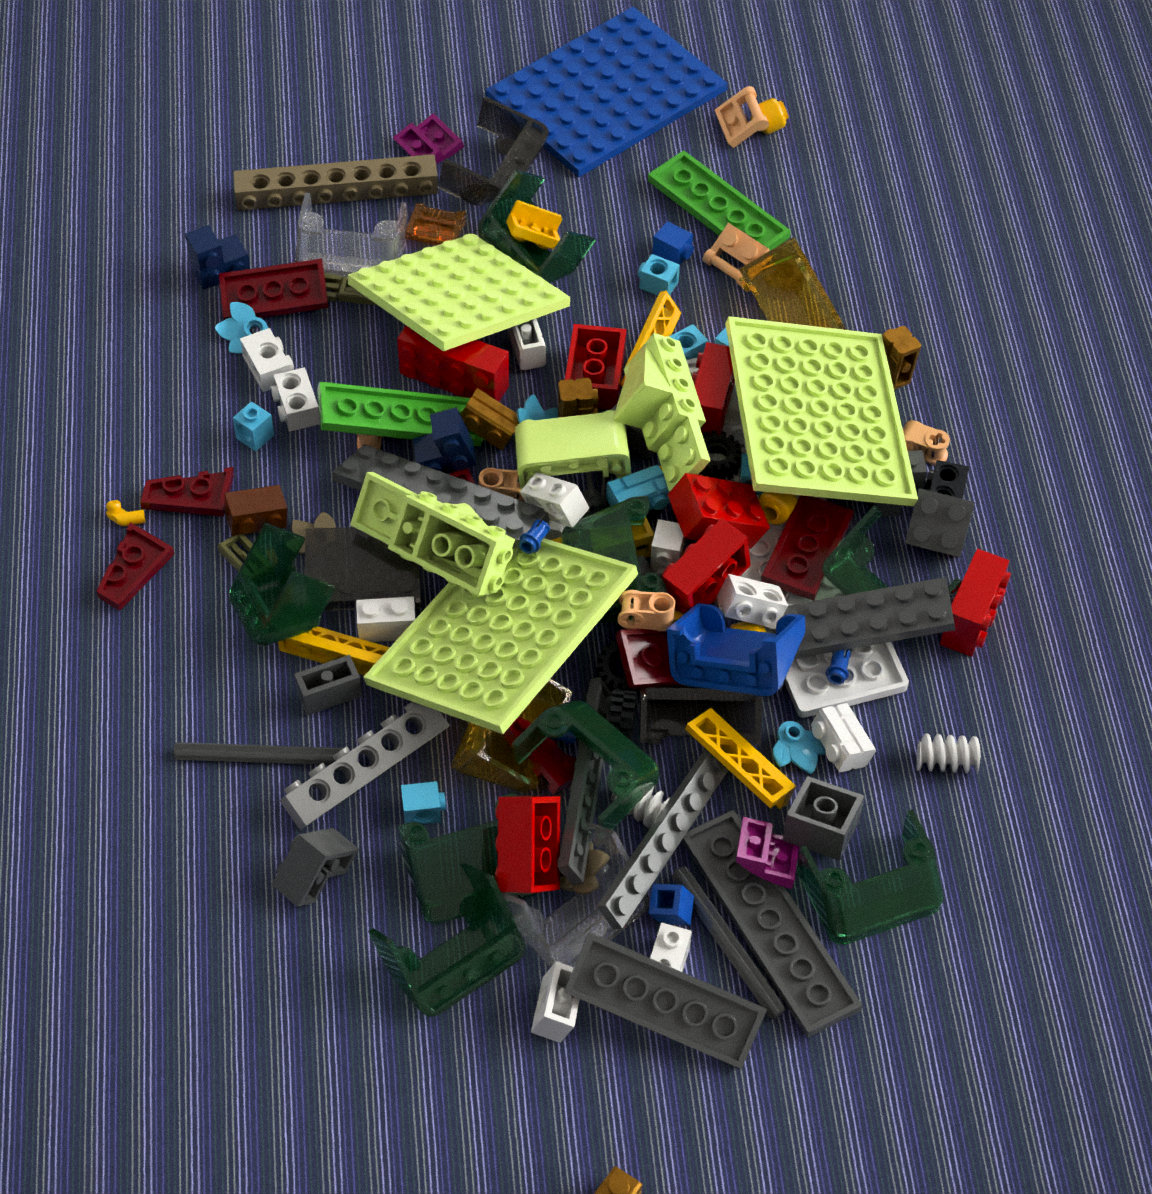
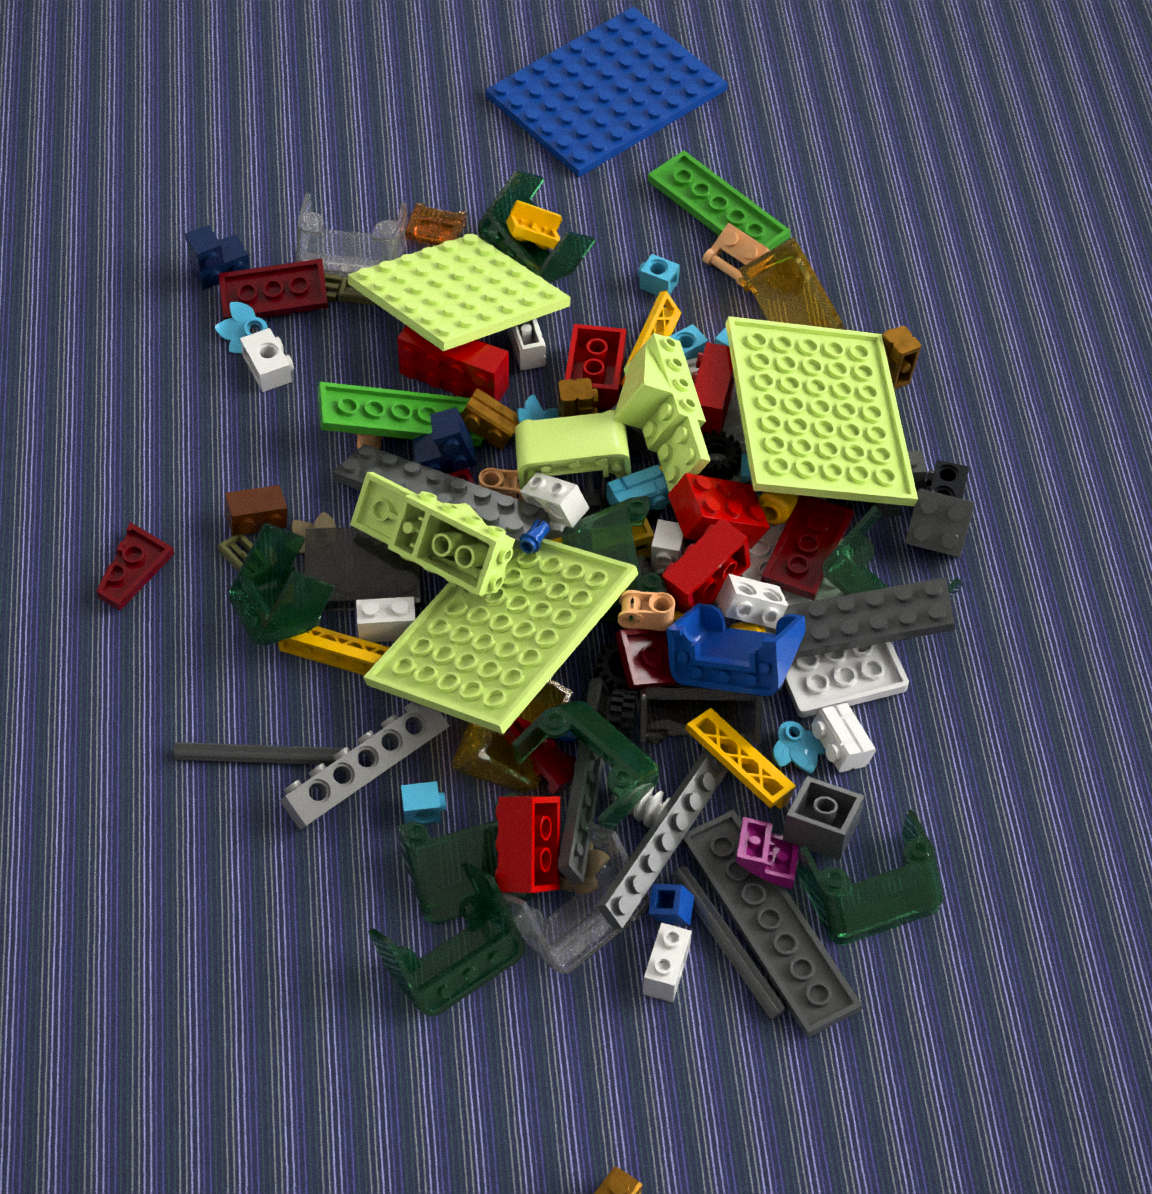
yellow arm [106,500,146,526] -> none
dark red wing [140,467,234,517] -> none
dark tan brick [233,154,438,211] -> none
medium azure brick [233,401,274,451] -> none
white brick [271,367,320,432] -> none
dark grey brick [272,828,359,907] -> none
dark grey brick [294,655,362,716] -> none
magenta slope [393,113,465,164] -> none
clear smoke windscreen [438,96,549,205] -> none
white brick [531,961,580,1043] -> none
dark grey plate [564,931,767,1069] -> none
blue brick [652,221,694,265] -> none
light nougat plate [715,86,769,148] -> none
yellow head [750,98,789,135] -> none
blue pin [826,649,851,685] -> none
light nougat piece [903,420,950,465] -> none
white piece [916,733,981,774] -> none
red brick [940,548,1011,657] -> none

